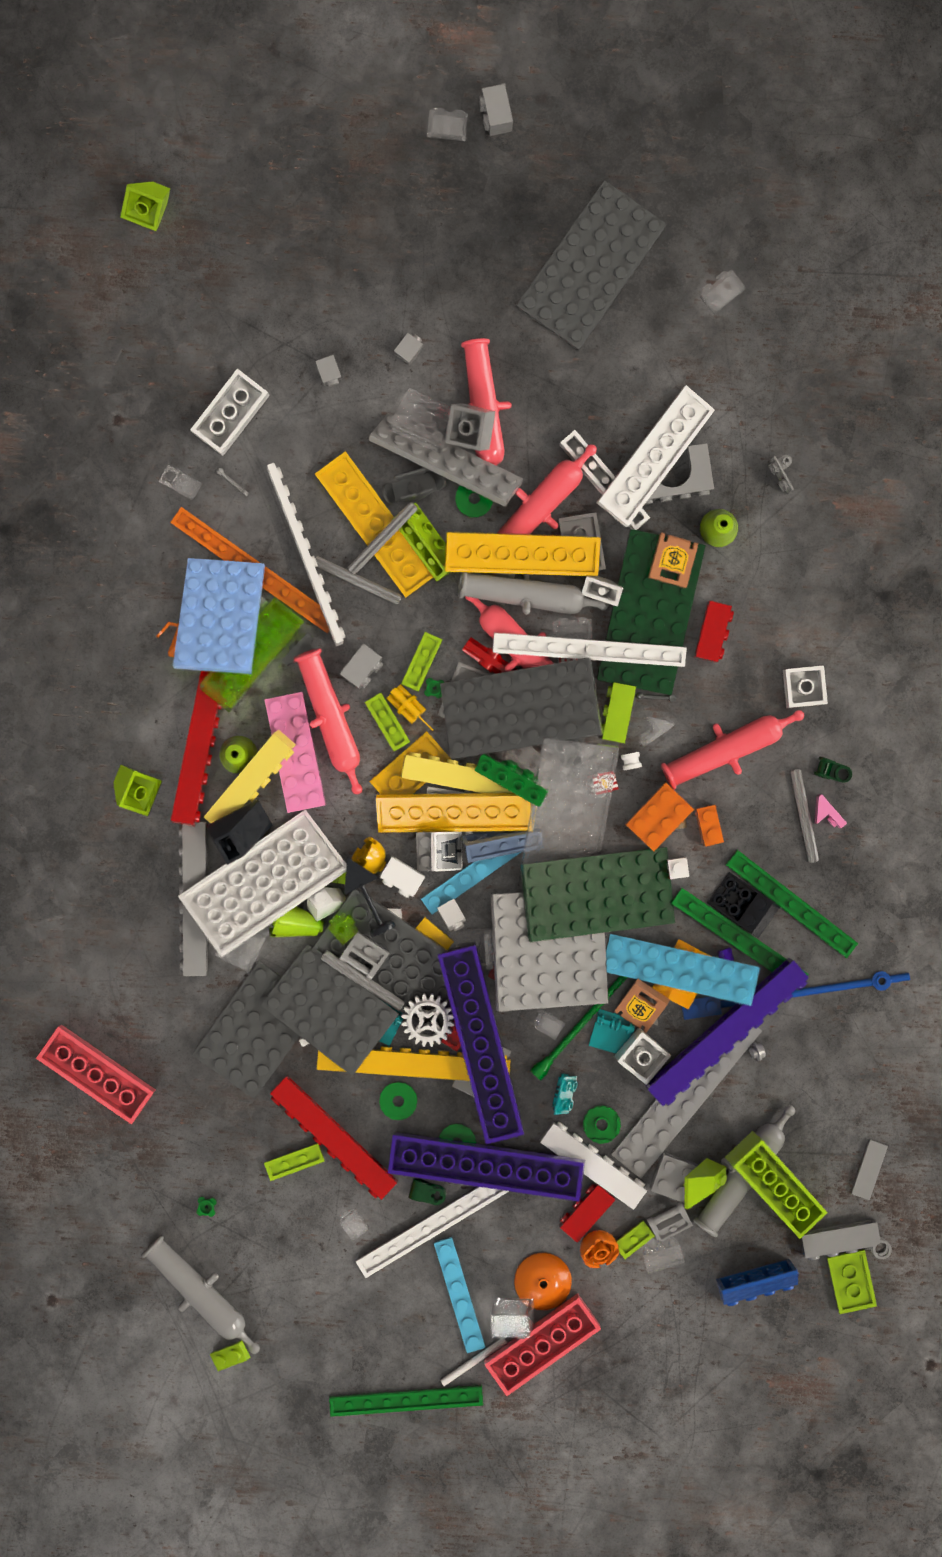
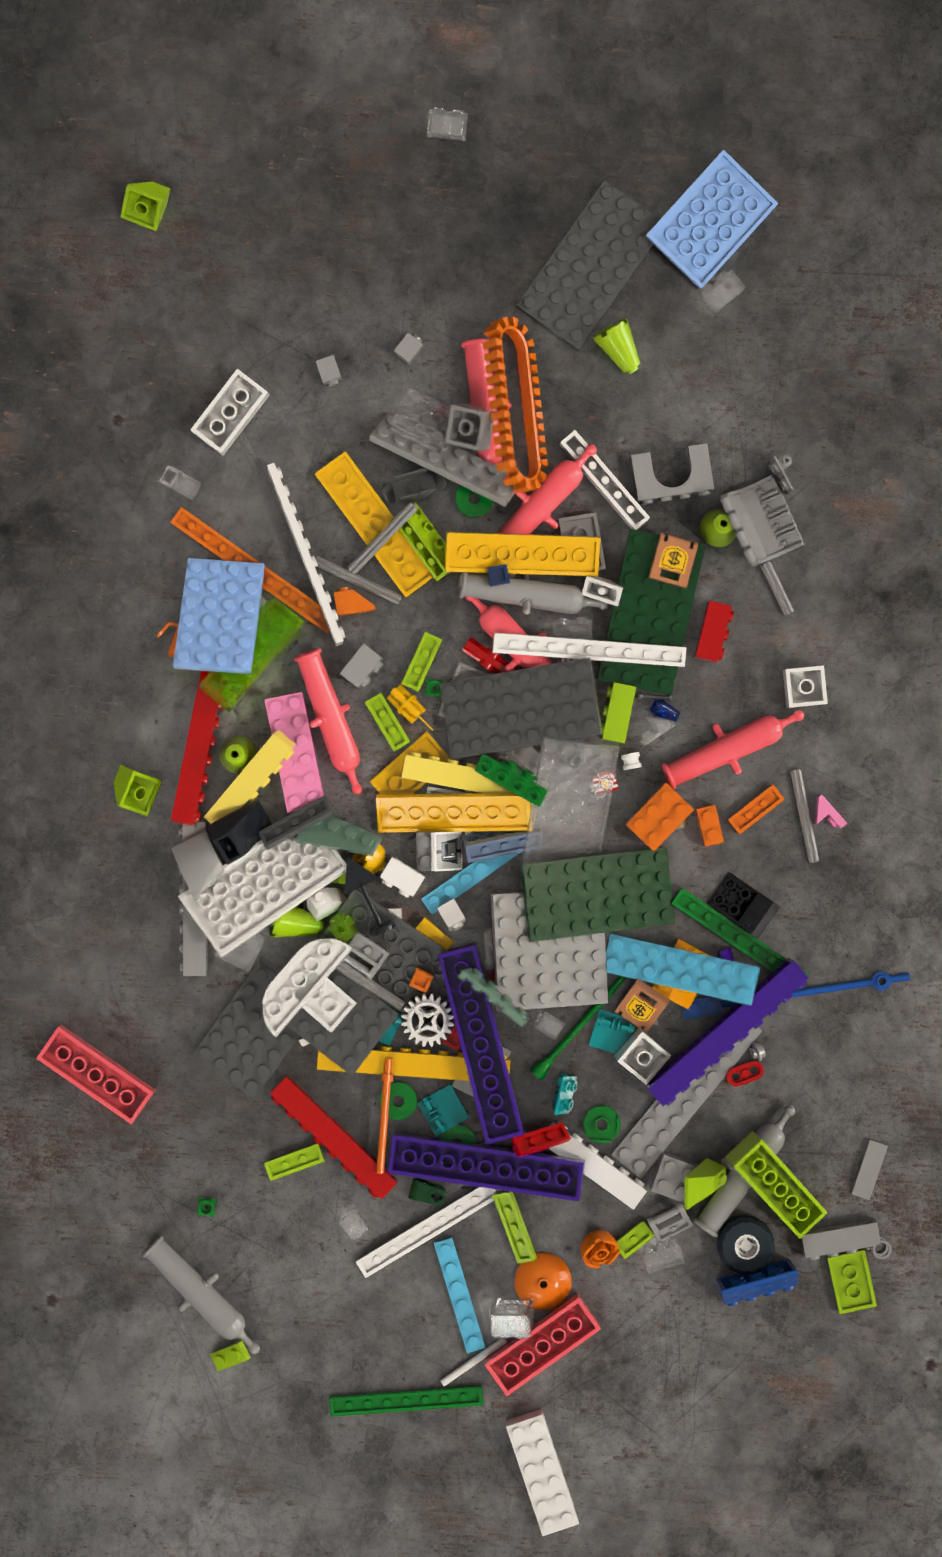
light grey hinge [216,468,249,496] -> none
light grey brick [479,84,513,136] -> none
red brick [559,1183,615,1243] -> none
white plate [596,385,715,527] -> none
white brick [667,857,689,879] -> none
green tile [725,850,858,958] -> none
dark green piece [813,756,853,783] -> none
none -> light grey slope [171,831,225,901]
none -> dark grey plate [259,795,334,850]
none -> white plate [263,939,357,1037]
none -> sand green wing [295,816,382,856]
none -> orange slope [334,587,376,616]
none -> orange bar [376,1057,393,1174]
none -> orange tile [409,967,434,993]
none -> teal hinge [417,1084,469,1136]
none -> sand green wing [458,968,529,1026]
none -> orange piece [483,316,548,493]
none -> dark blue plate [486,564,510,587]
none -> lime plate [492,1190,537,1264]
none -> white brick [506,1409,579,1536]
none -> red plate [511,1122,571,1157]
none -> lime cone [593,318,640,374]
none -> light blue plate [645,150,778,289]
none -> clear blue cone [650,699,680,722]
none -> black wheel [716,1215,775,1274]
none -> light grey hinge [721,474,805,567]
none -> red plate [726,1060,764,1087]
none -> orange plate [727,784,785,835]
none -> light grey axle [761,561,794,615]

